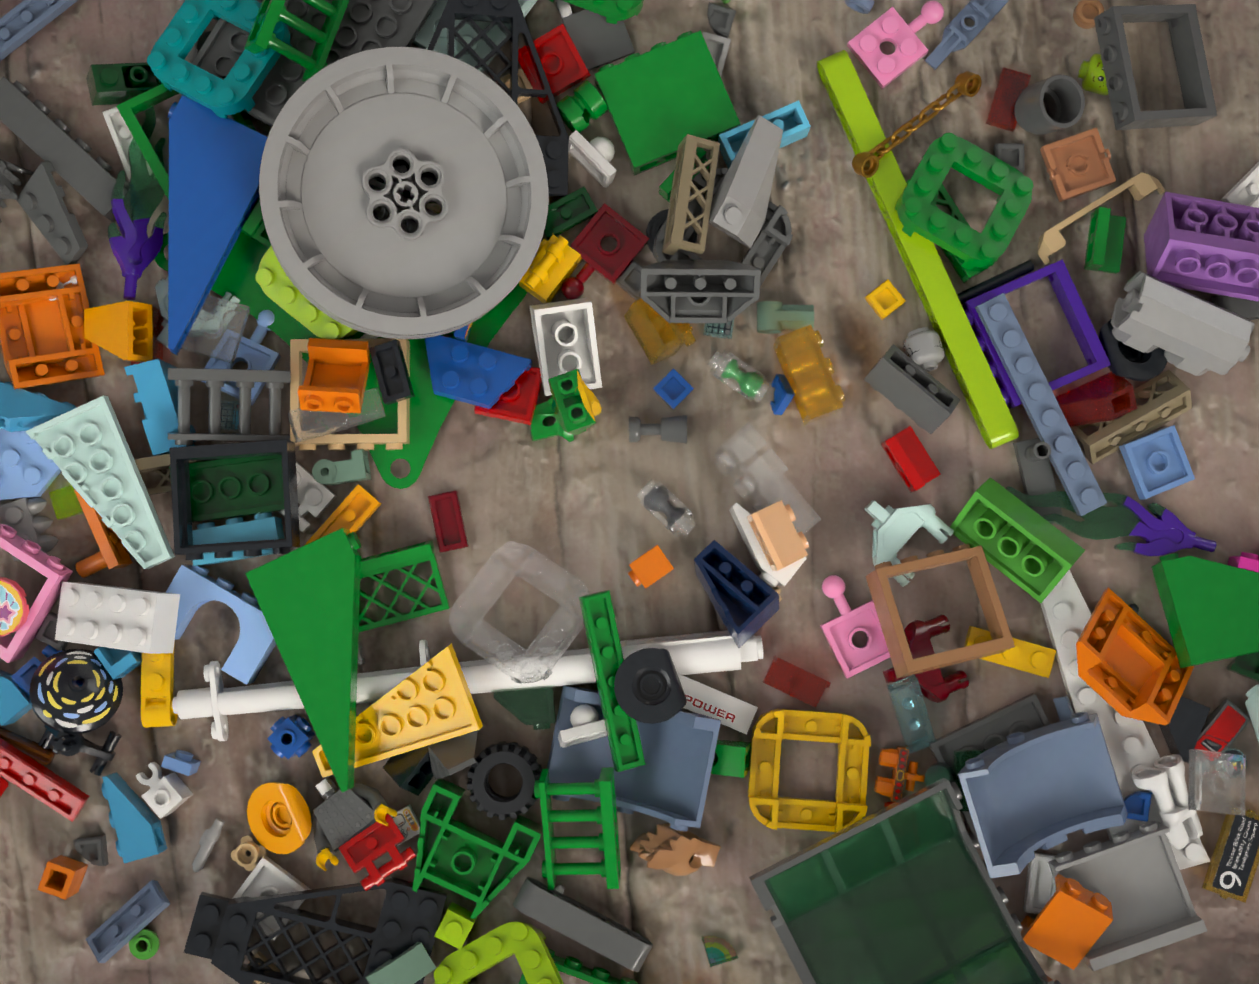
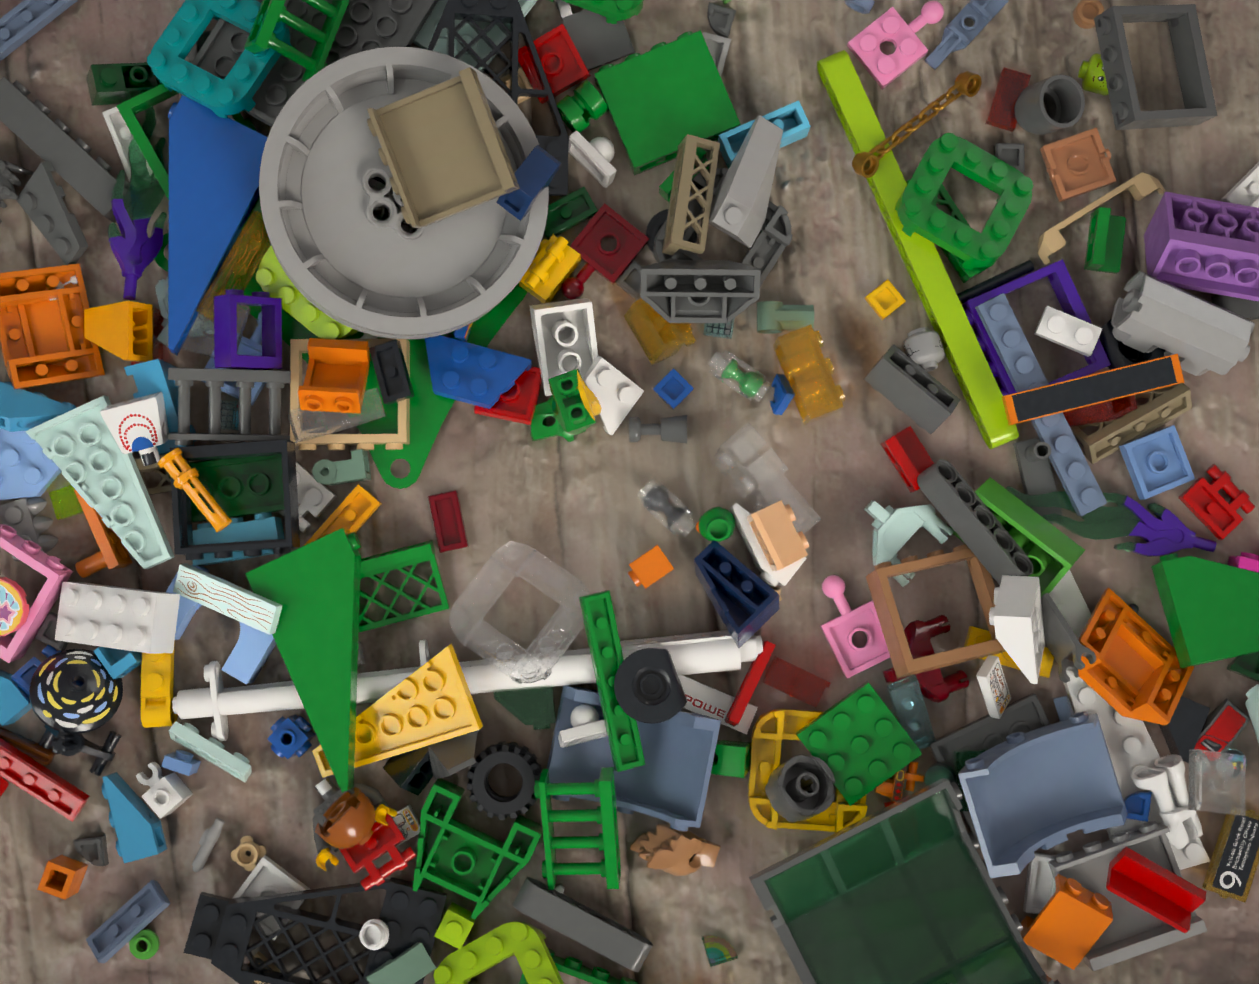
light orange hat [247,782,312,854] -> none
none -> white torso [100,392,169,466]
none -> light orange pin [157,448,232,532]
none -> light aqua plate [169,721,252,782]
none -> light aqua tile [173,563,283,635]
none -> clear yellow tile [196,211,271,323]
none -> dark purple window [214,289,282,370]
none -> dark orange cylinder [315,787,375,849]
none -> white plate [359,919,389,950]
none -> dark tan panel [367,67,520,228]
none -> dark blue slope [496,145,562,221]
none -> white wing [582,356,644,435]
none -> green animal [696,506,735,542]
none -> red tile [724,641,776,727]
none -> dark grey brick [765,755,835,822]
none -> green plate [796,681,923,806]
none -> dark grey beam [917,459,1033,585]
none -> white tile [976,655,1011,719]
none -> white slope [989,575,1045,684]
none -> black tile [1002,354,1185,425]
none -> white plate [1034,306,1102,357]
none -> dark grey flag [1041,593,1096,683]
none -> red panel [1106,847,1206,933]
none -> red plate [1178,464,1255,540]

